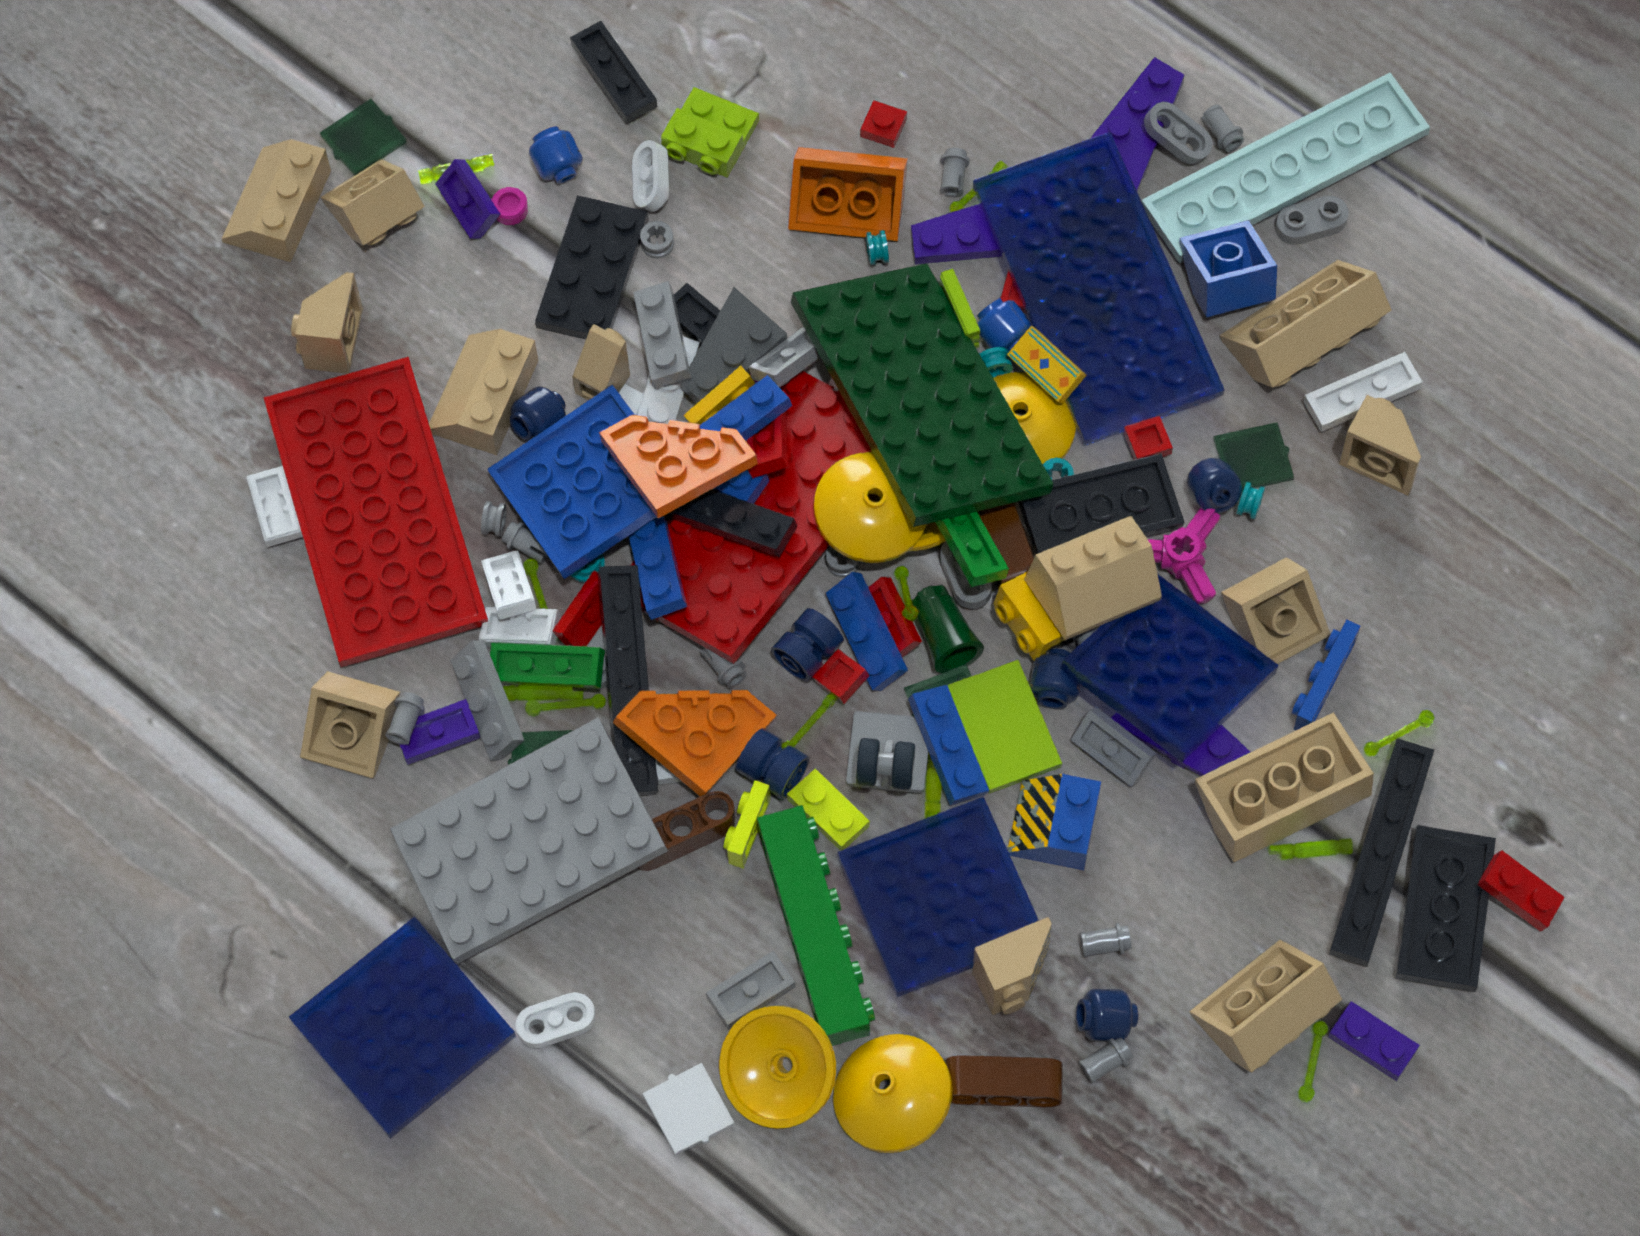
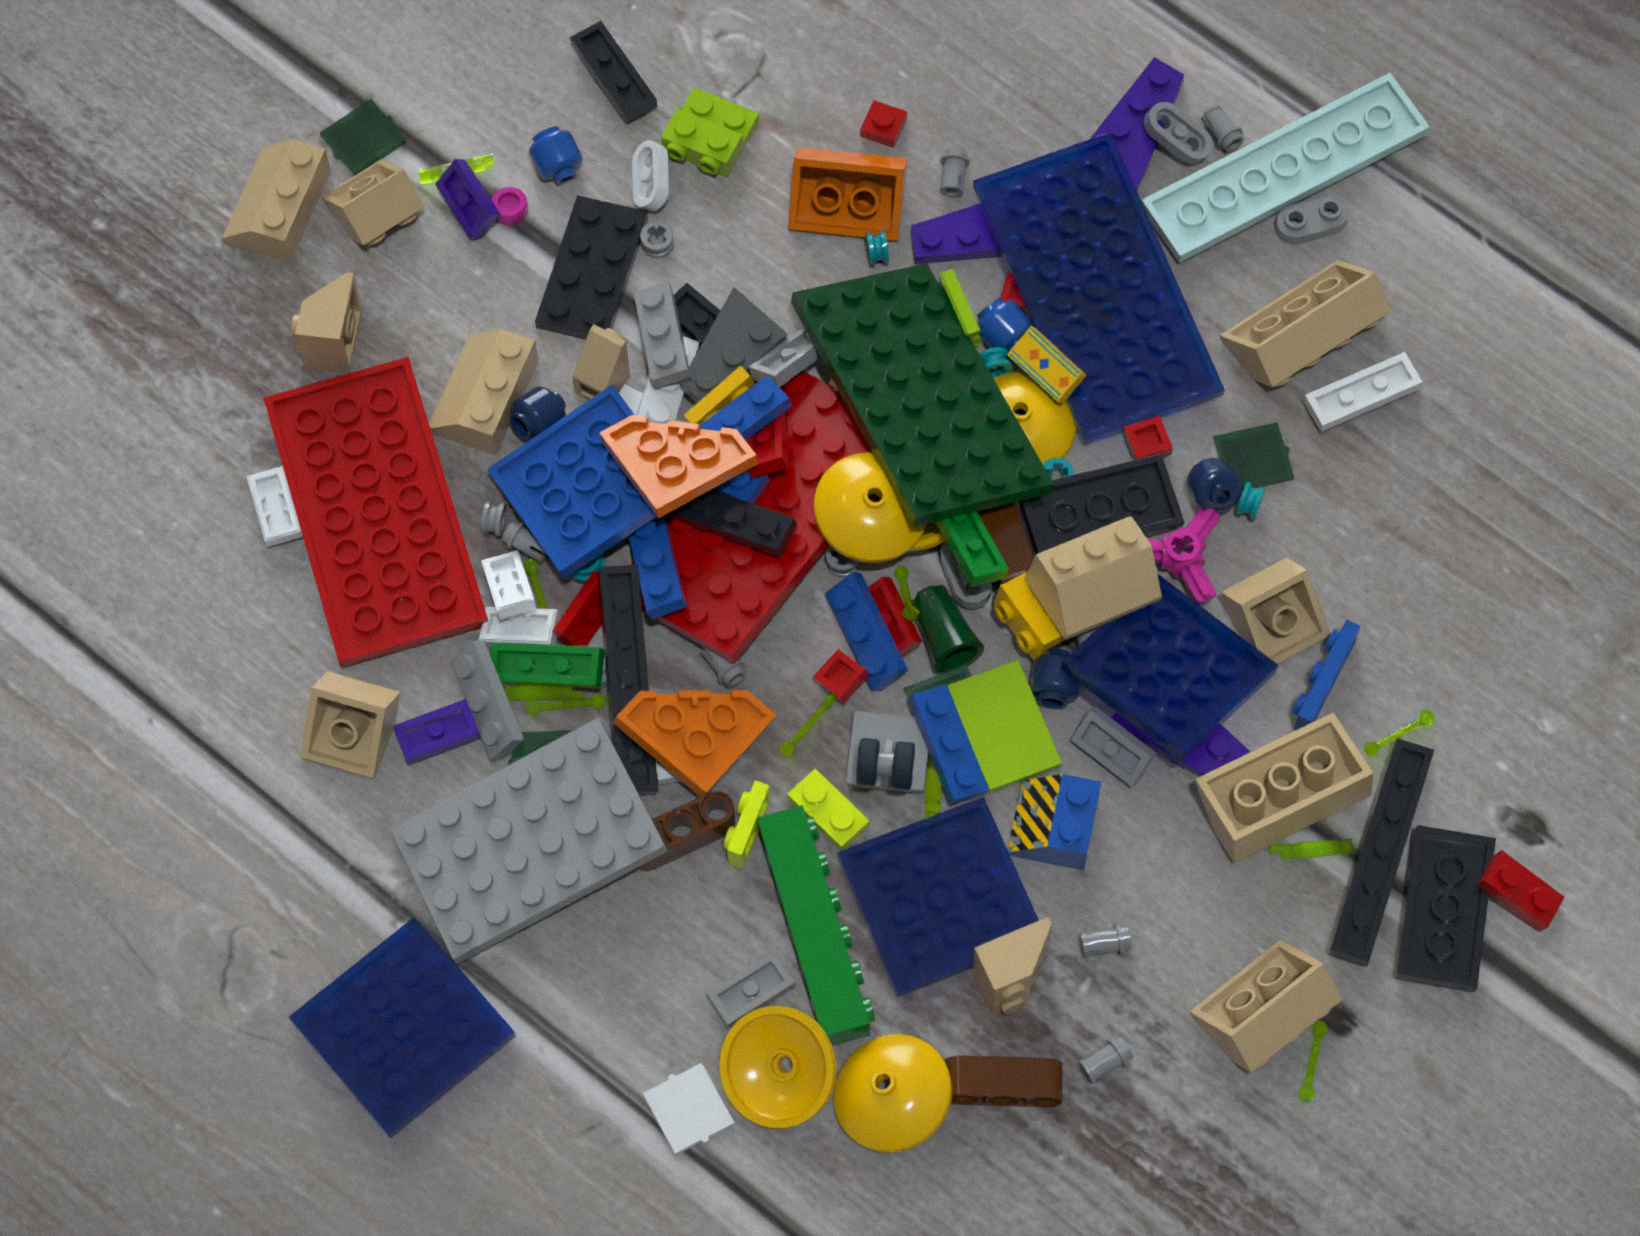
light grey pin [385,692,425,745] -> none
white plate [516,992,595,1048] -> none
dark blue wheel [736,728,810,800] -> none
dark blue wheel [771,608,844,682] -> none
clear neon green hinge [949,160,1008,212] -> none
dark blue head [1076,989,1138,1042] -> none
blue slope [1179,220,1277,317] -> none
dark purple plate [1328,1001,1420,1082] -> none
tan slope [1339,395,1421,496] -> none

